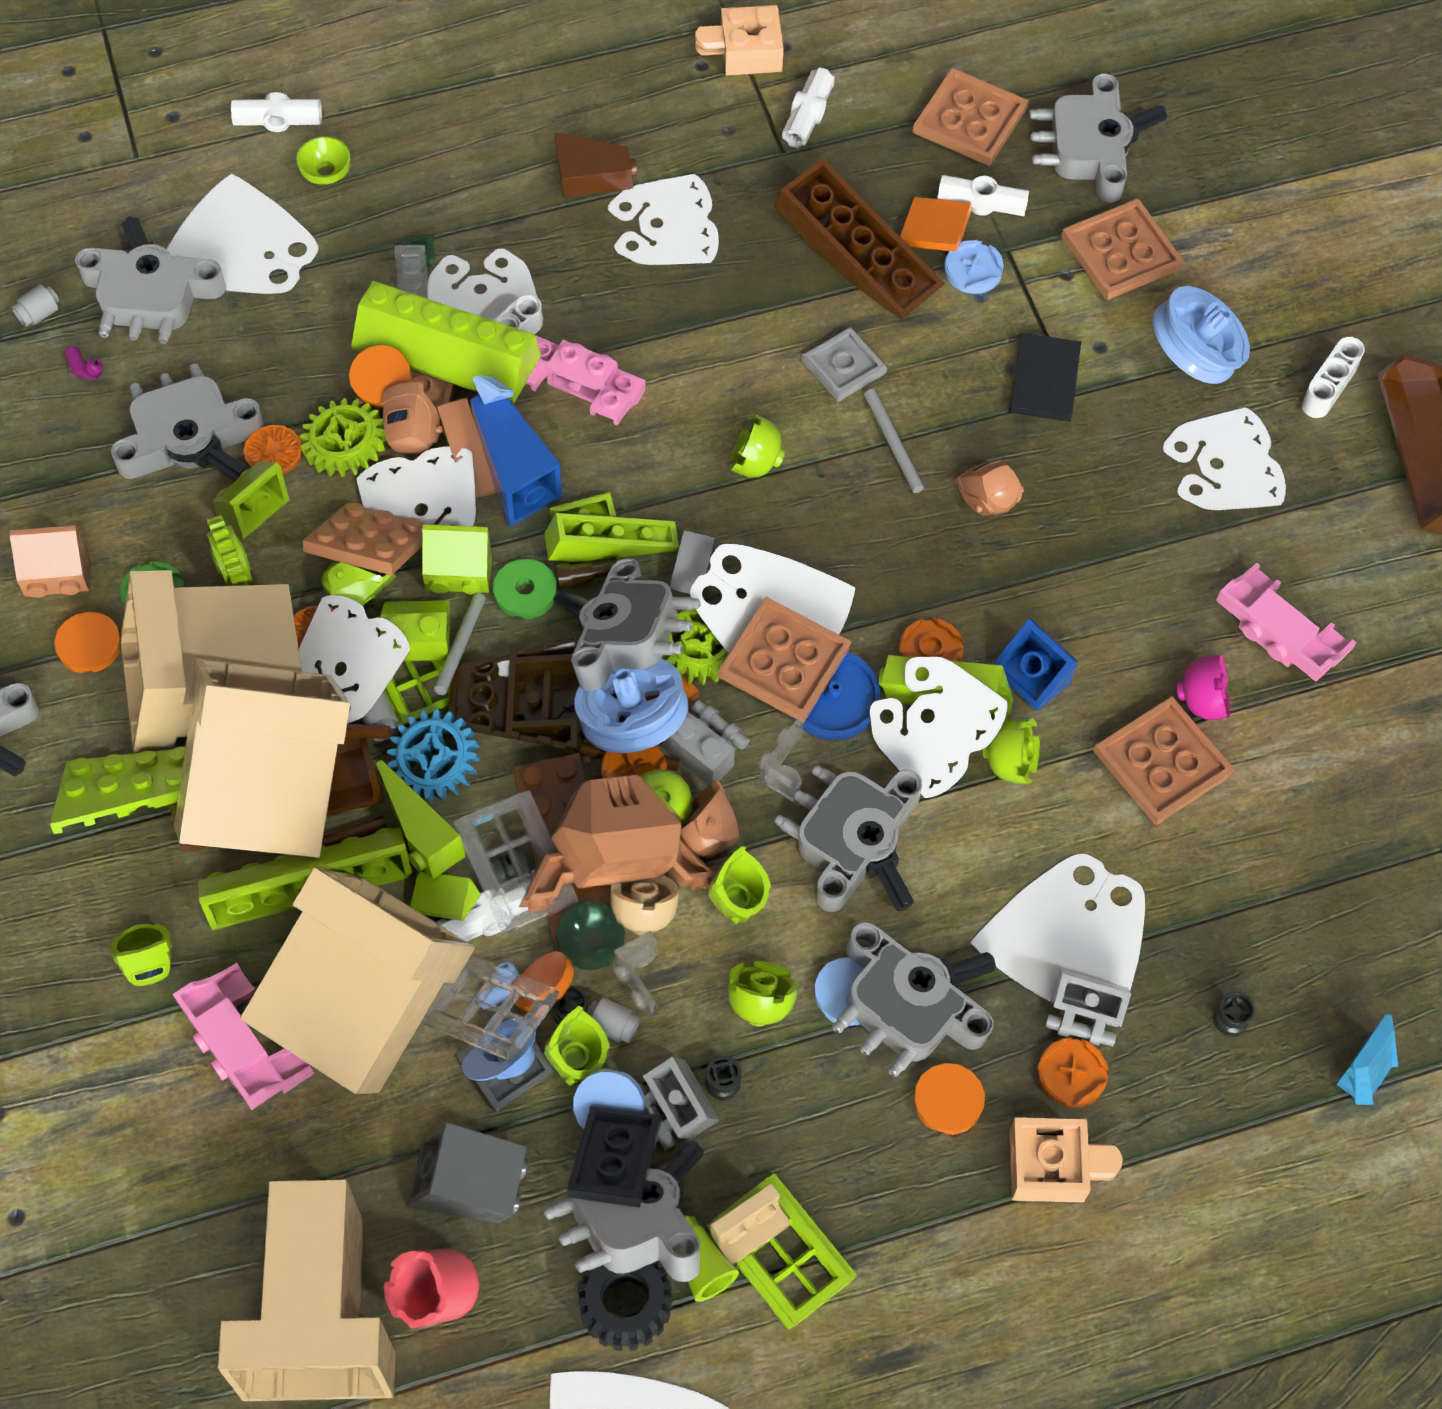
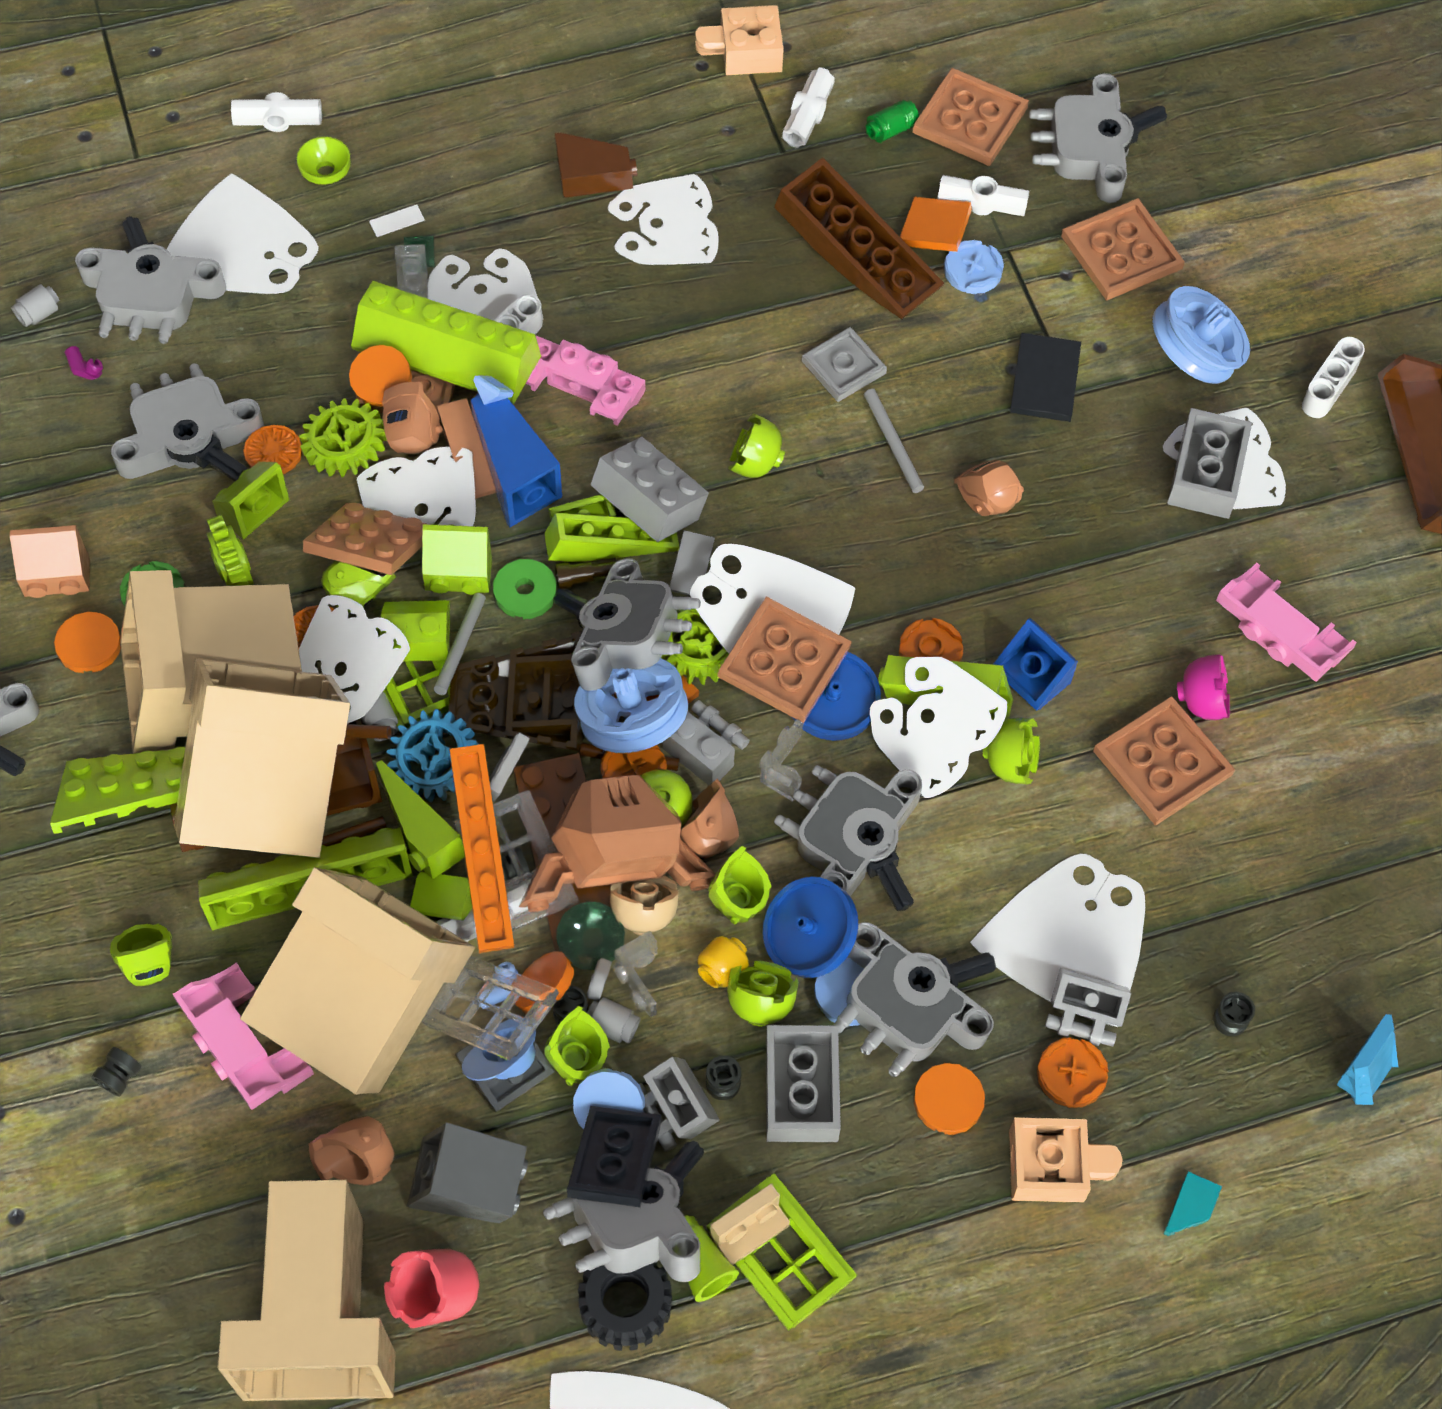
none -> pearl dark grey wheel [91,1047,142,1097]
none -> nougat helmet [309,1116,394,1186]
none -> white sticker [369,204,425,237]
none -> orange plate [449,744,514,953]
none -> light grey tile [489,733,530,803]
none -> light grey tile [586,958,612,1002]
none -> light grey brick [591,437,709,542]
none -> yellow head [697,936,749,988]
none -> blue piece [763,877,858,978]
none -> light grey brick [766,1025,841,1142]
none -> green head [865,100,919,143]
none -> teal tile [1163,1171,1222,1236]
none -> light grey brick [1167,408,1252,519]

